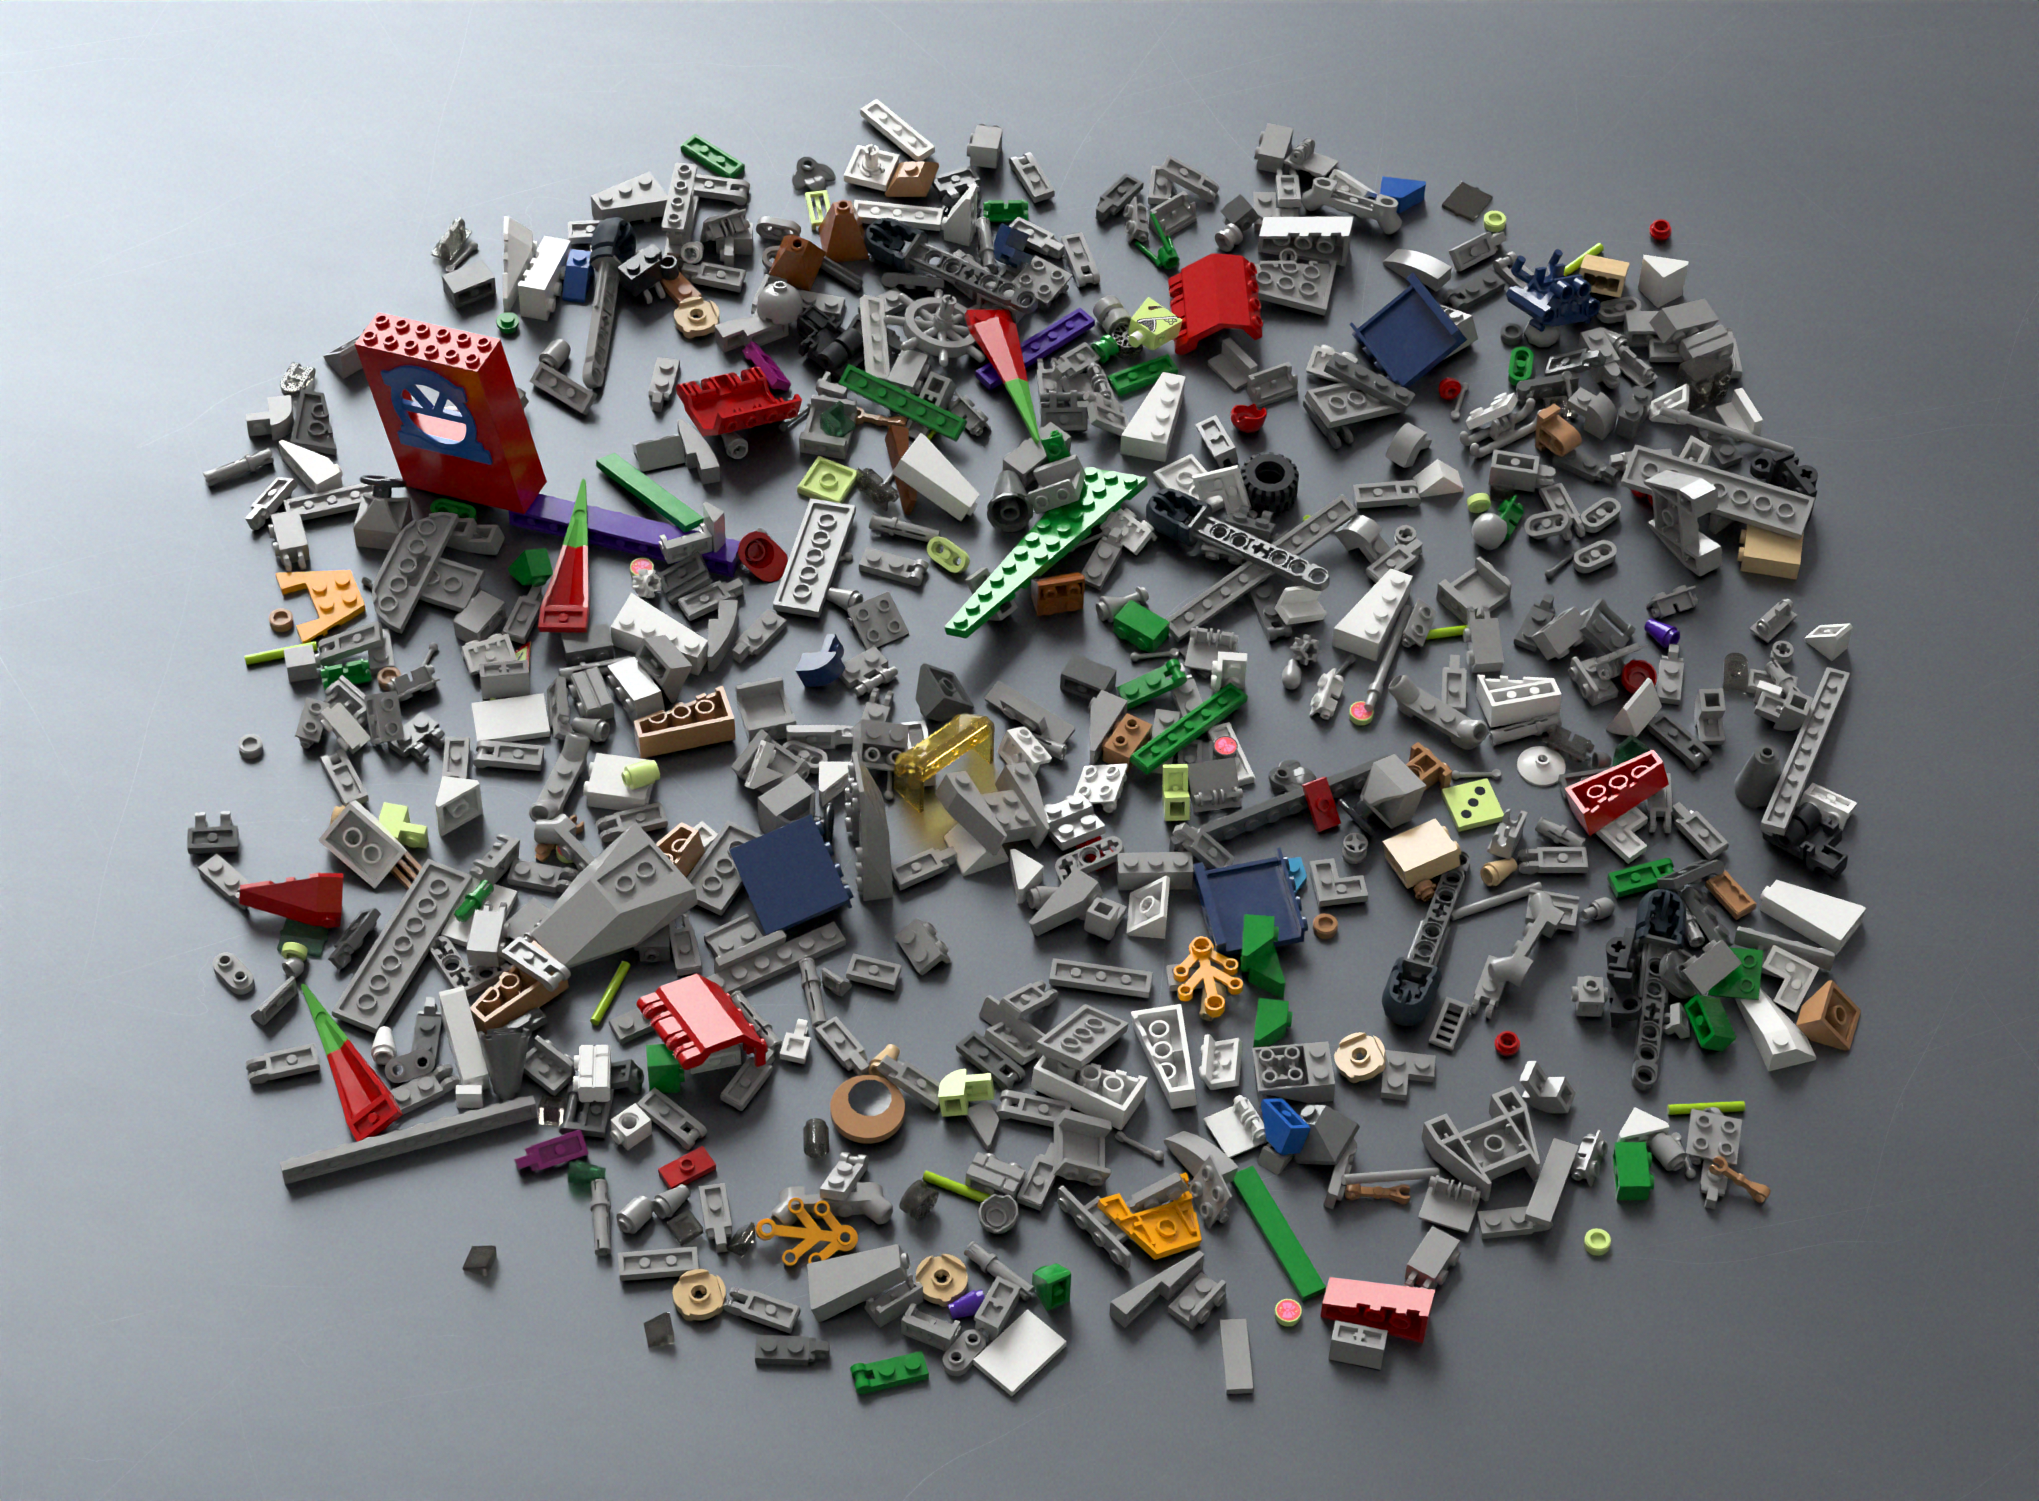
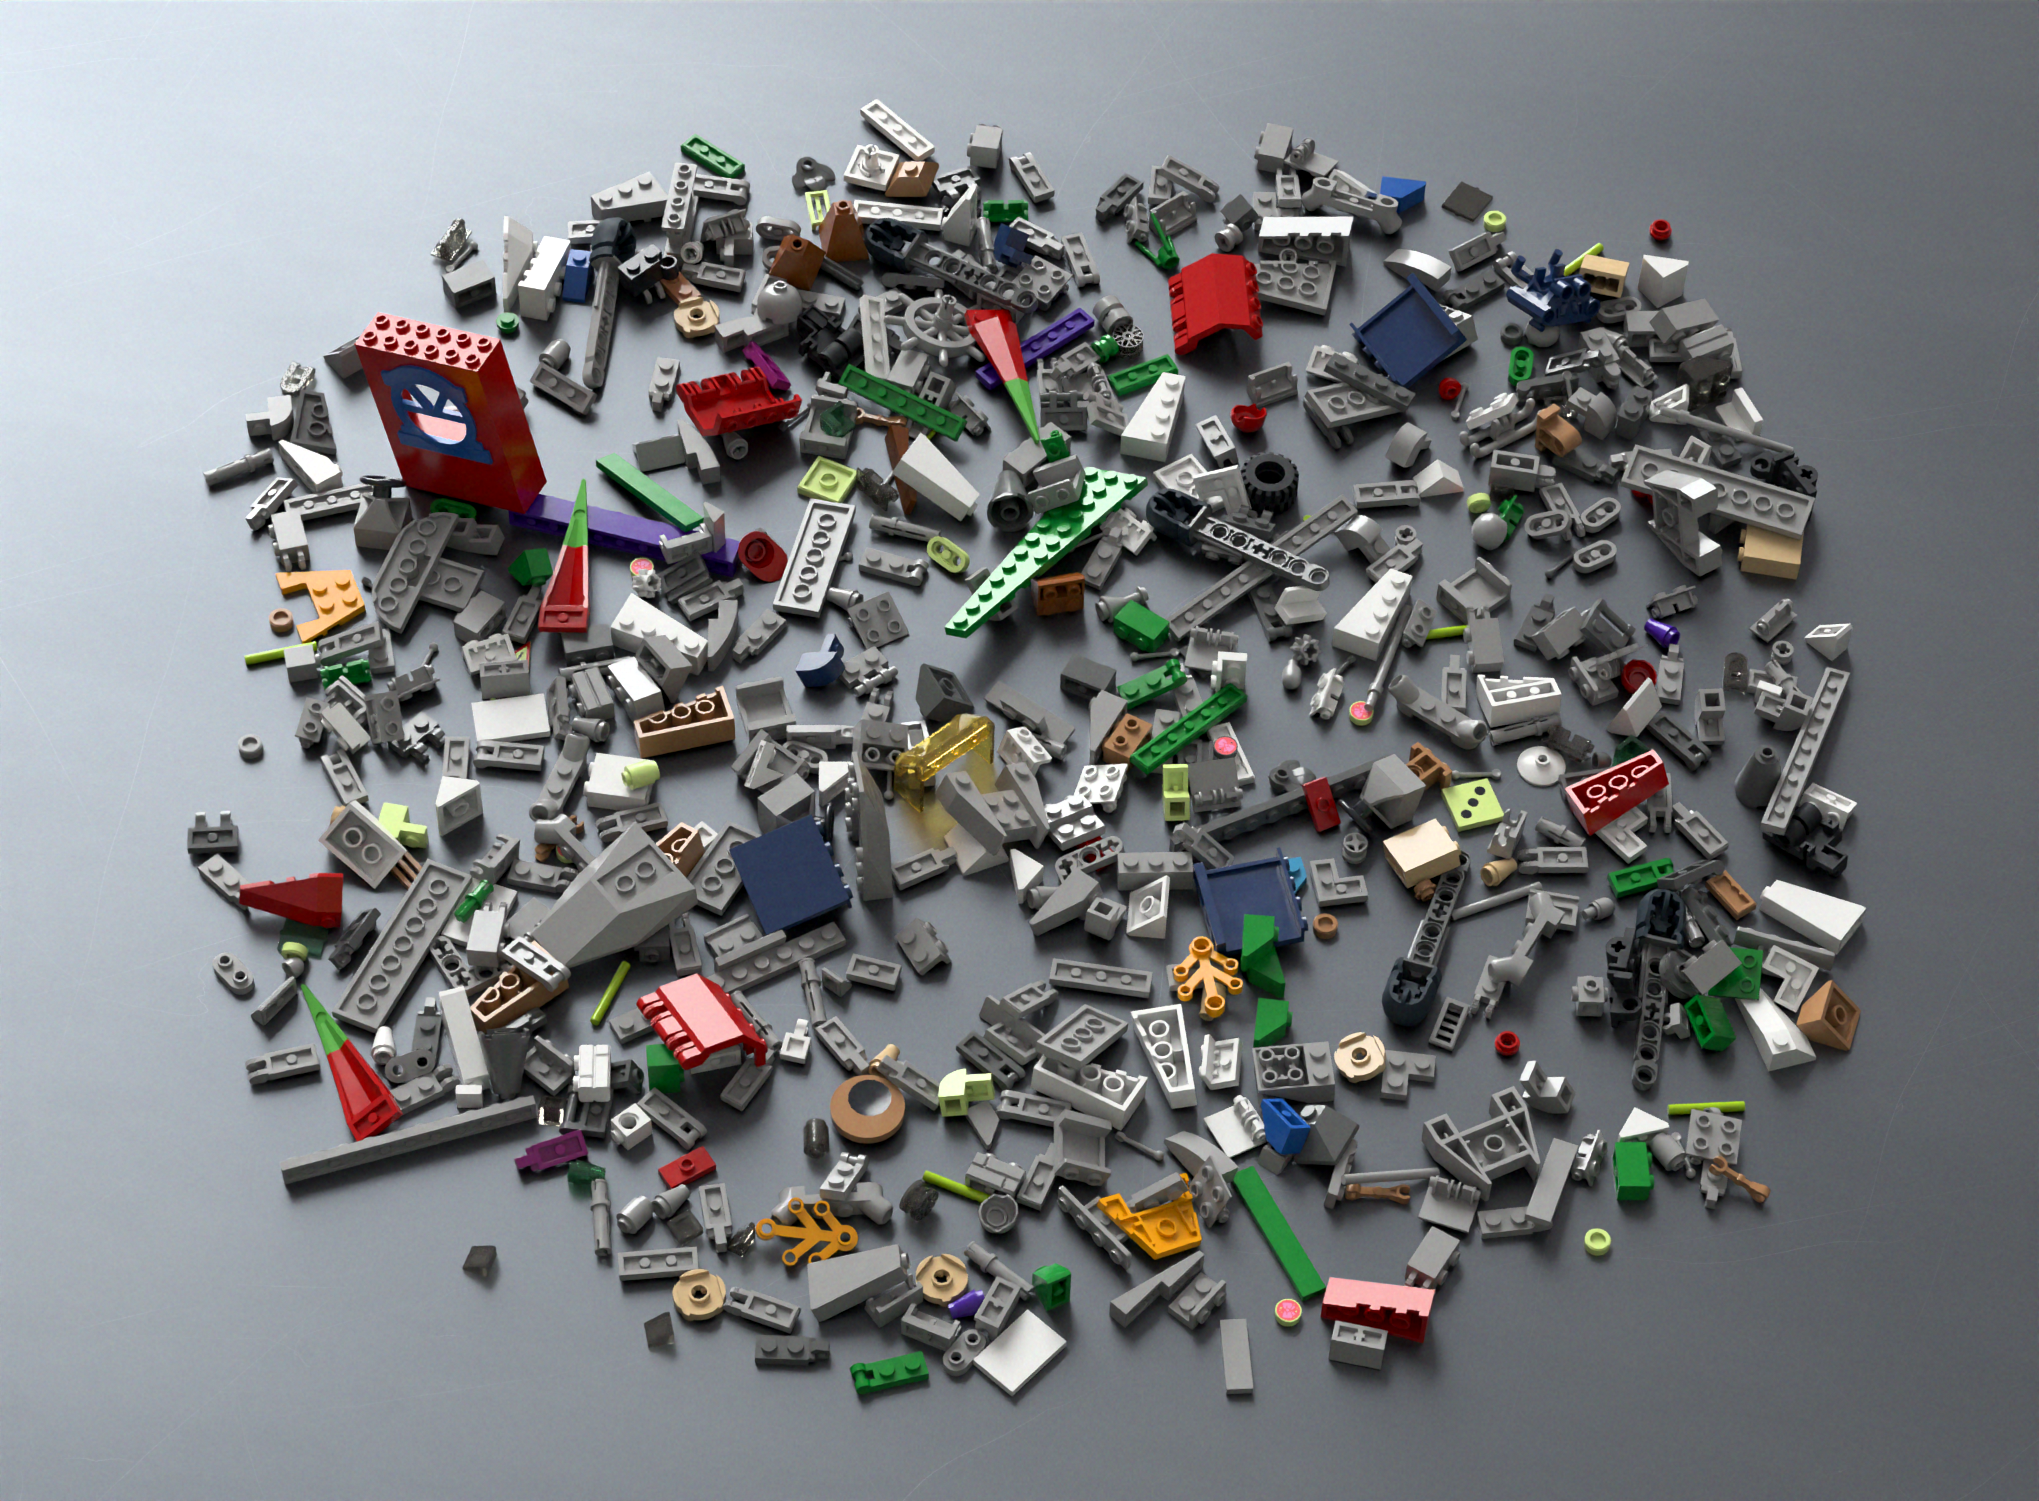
medium nougat tile [377,667,401,691] -> none
yellowish green torso [1128,297,1182,350] -> none
light grey panel [1208,337,1257,391] -> none

